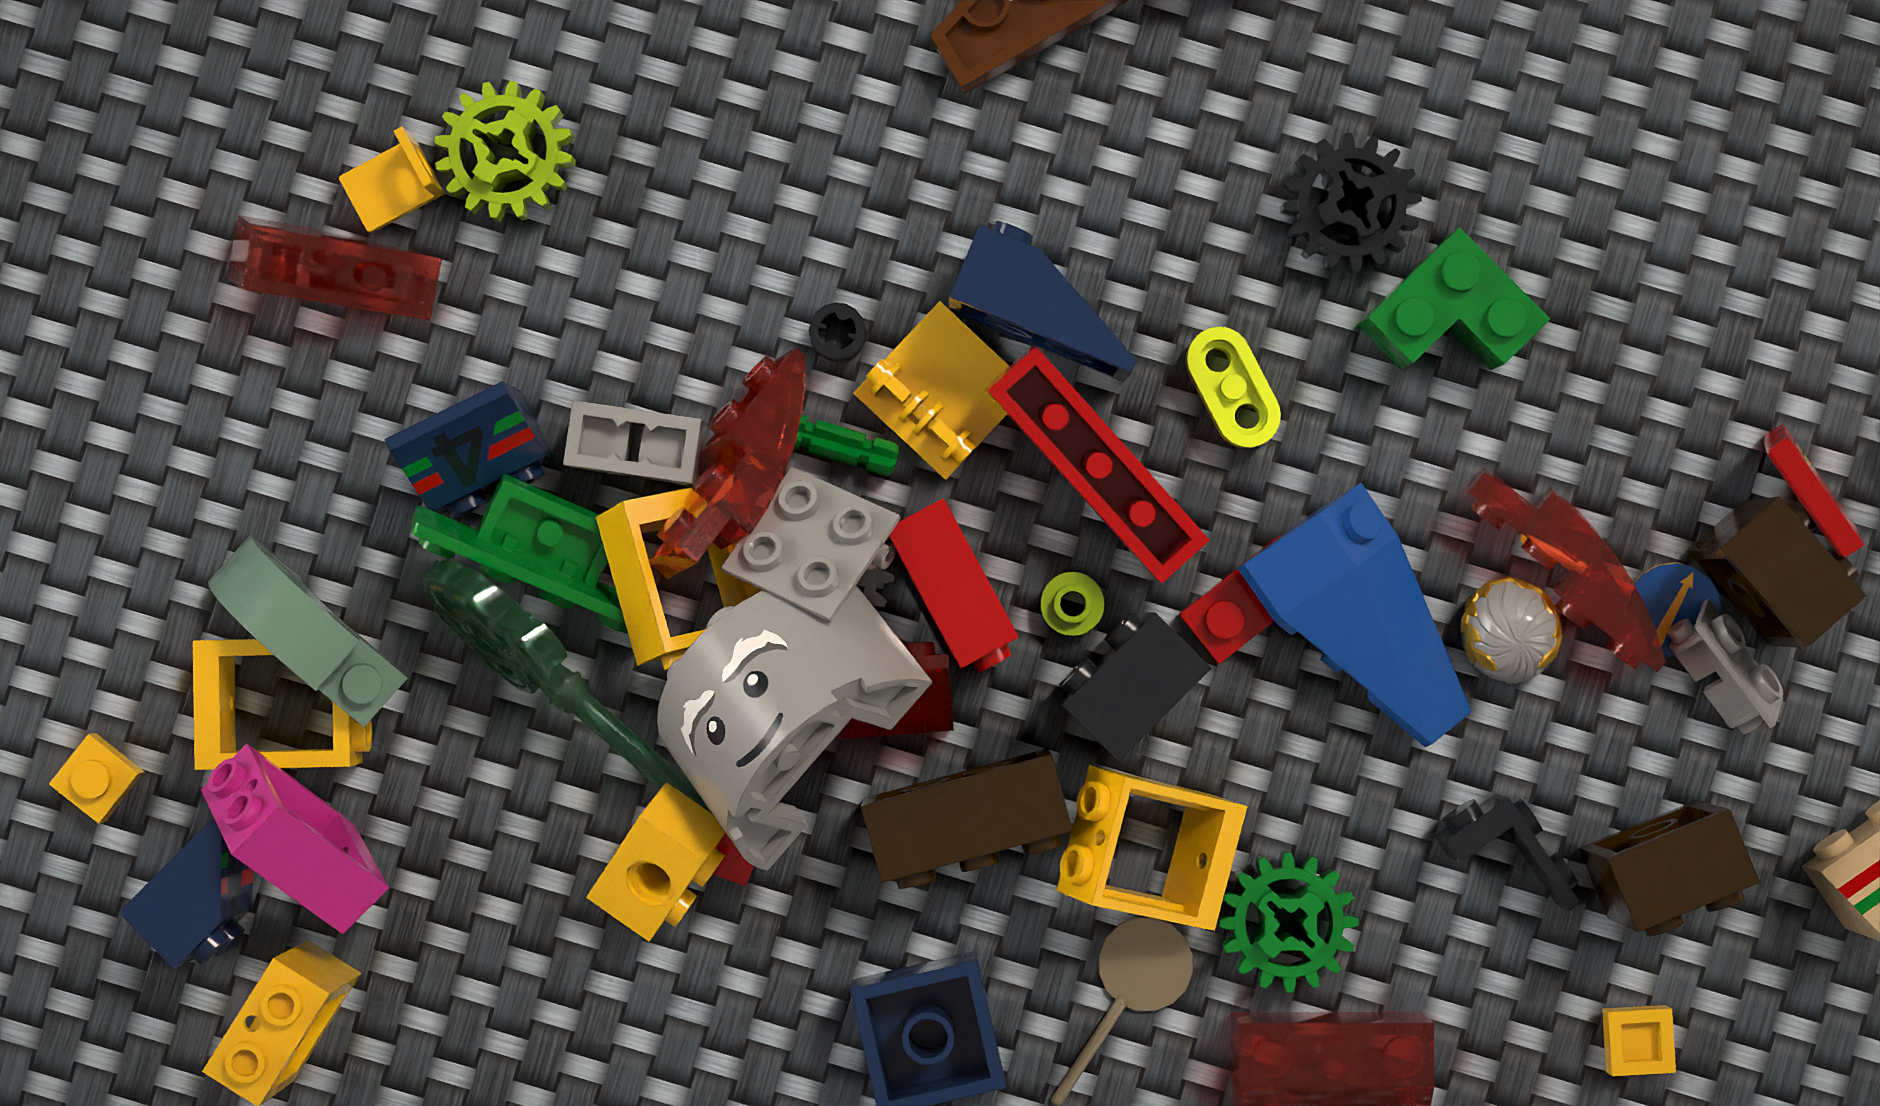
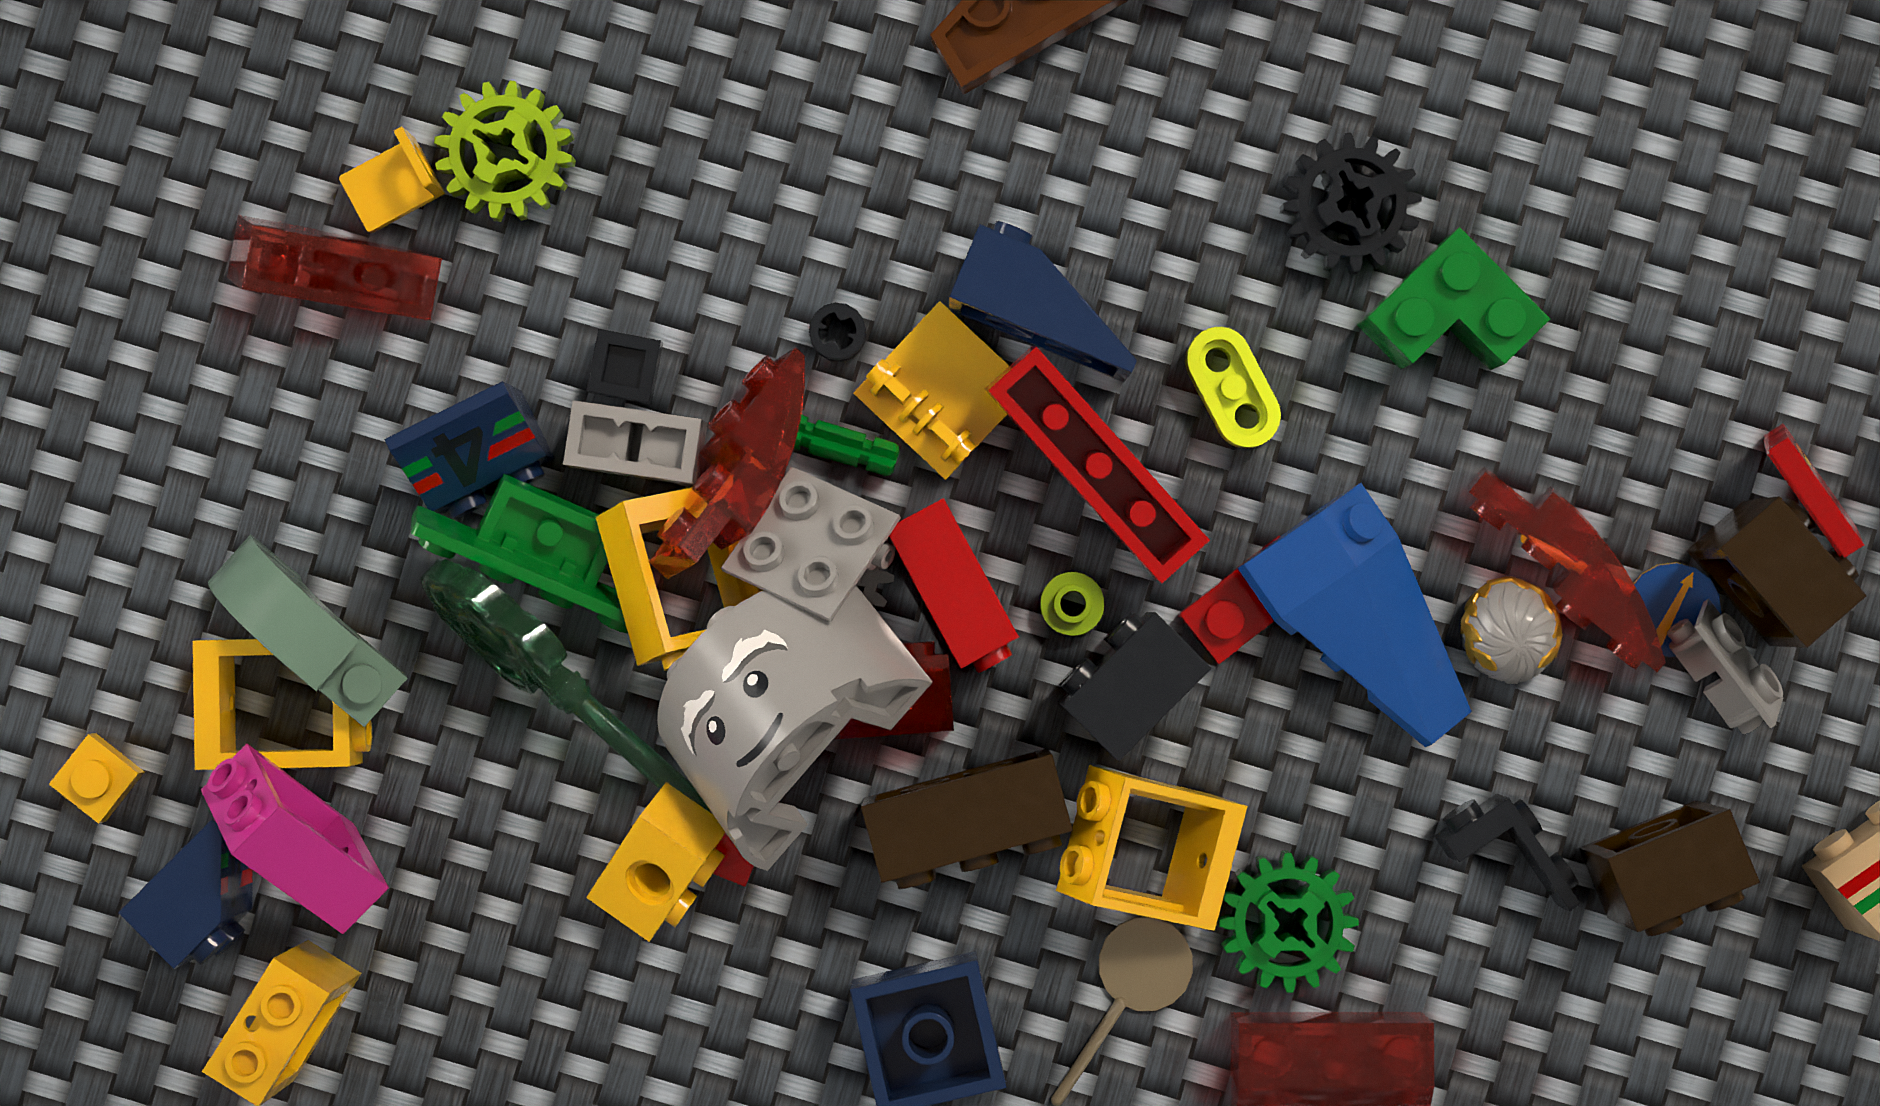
yellow plate [1602,1005,1676,1076] -> none
none -> black plate [586,329,663,405]

